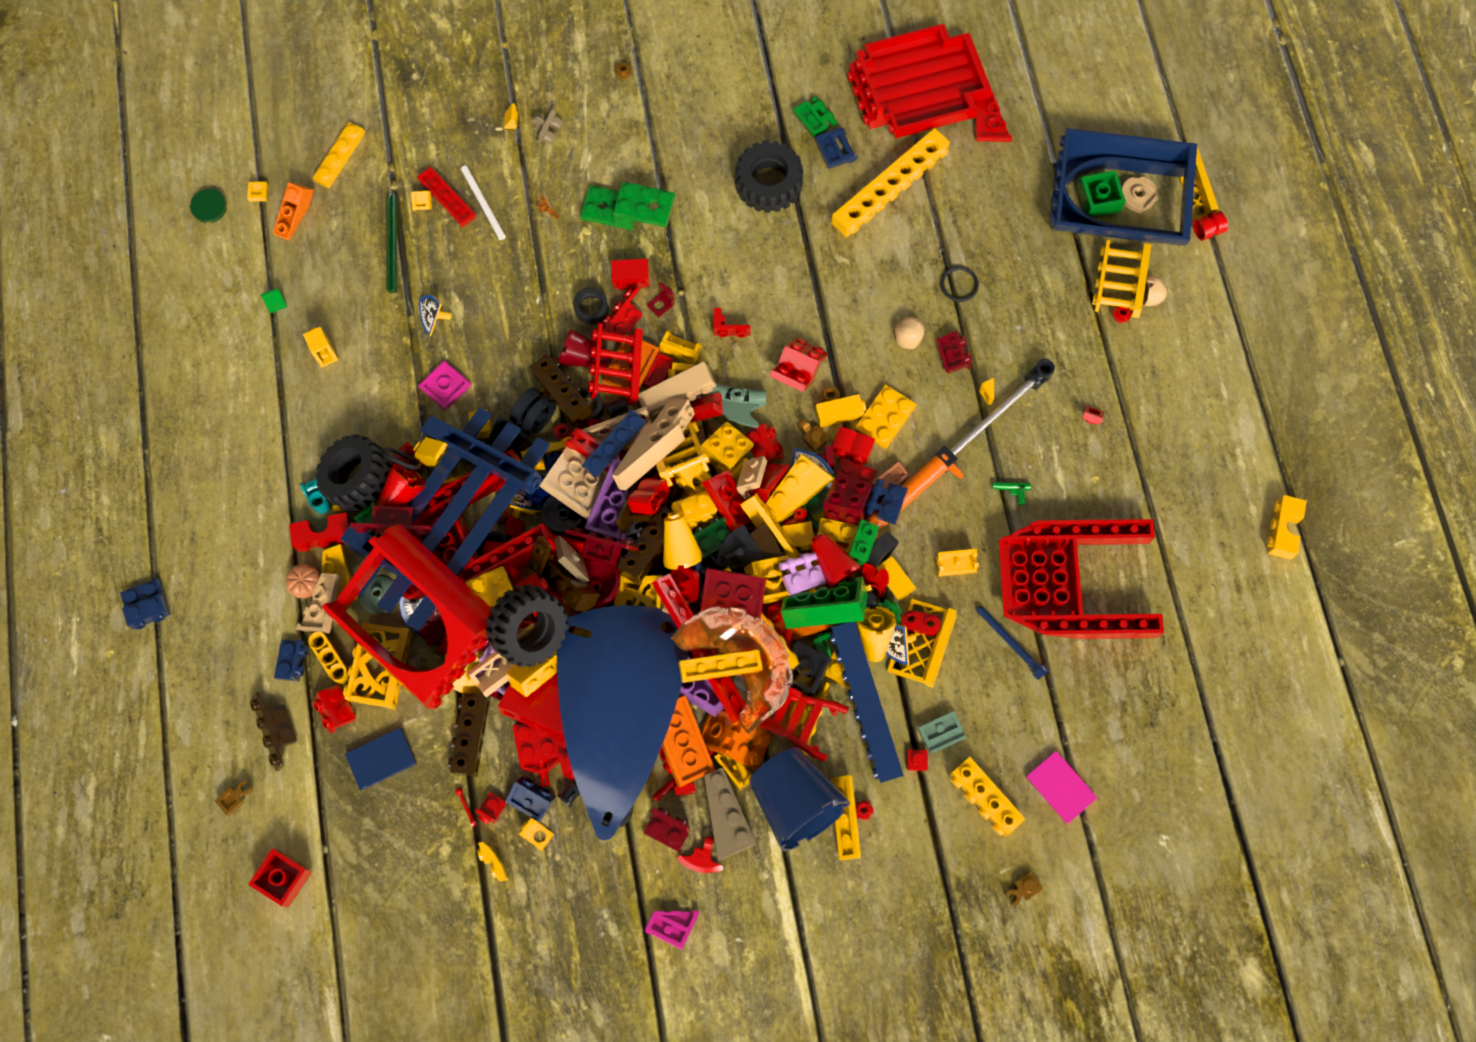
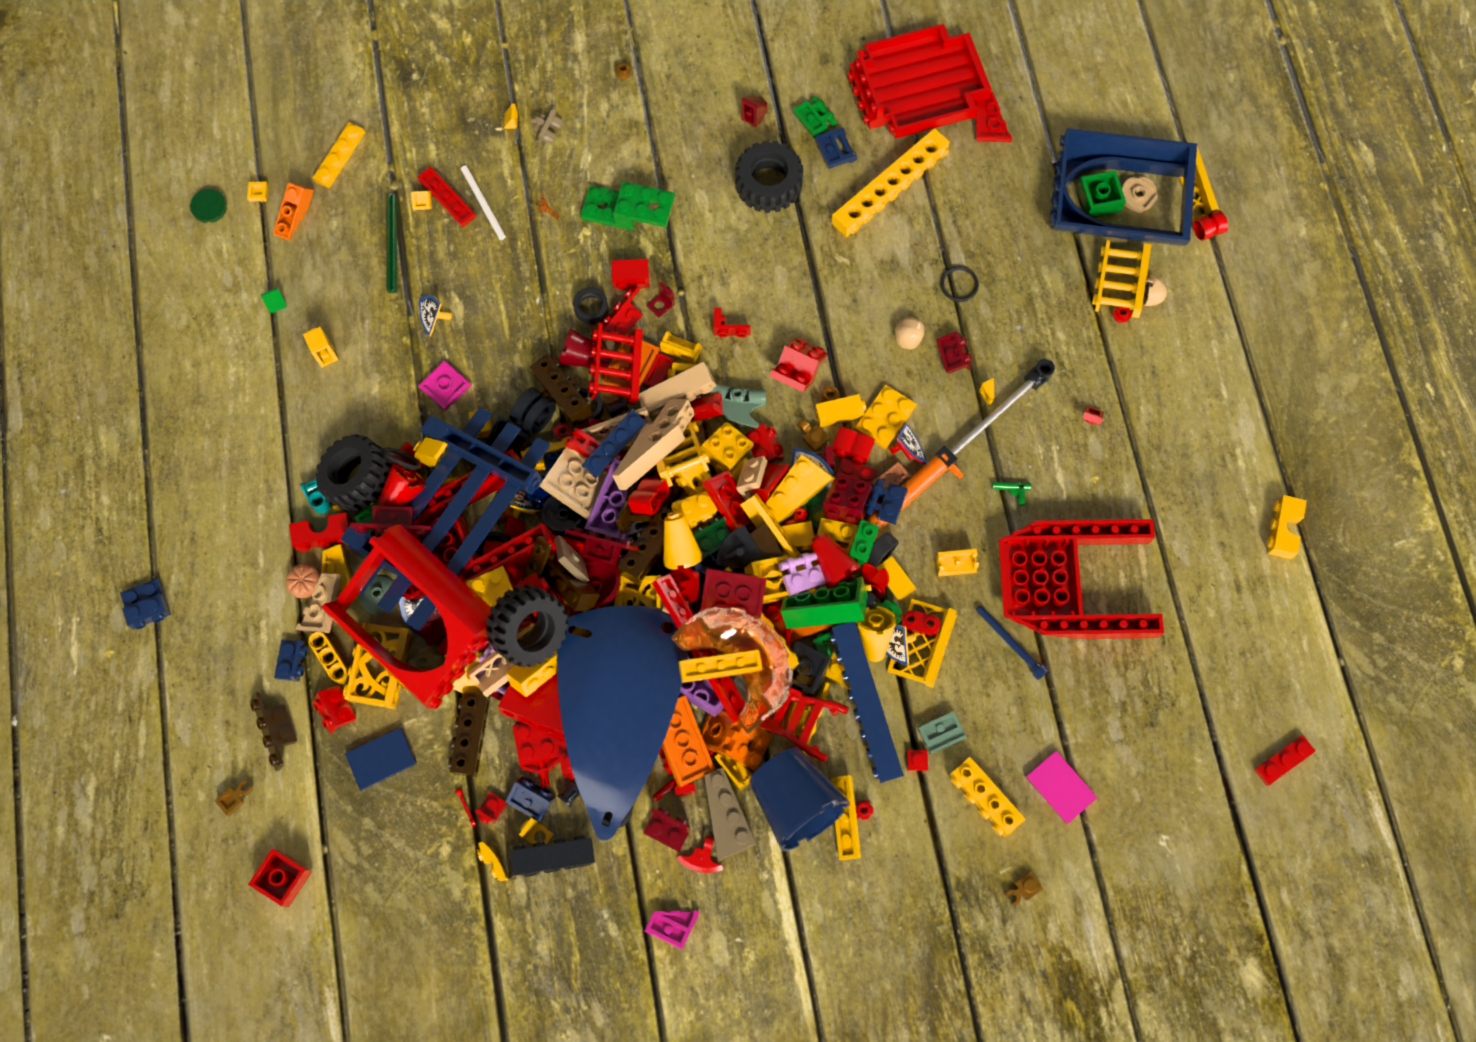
none -> black wedge [506,835,595,880]
none -> dark red slope [741,94,767,127]
none -> shield [889,422,927,464]
none -> red plate [1254,735,1316,786]

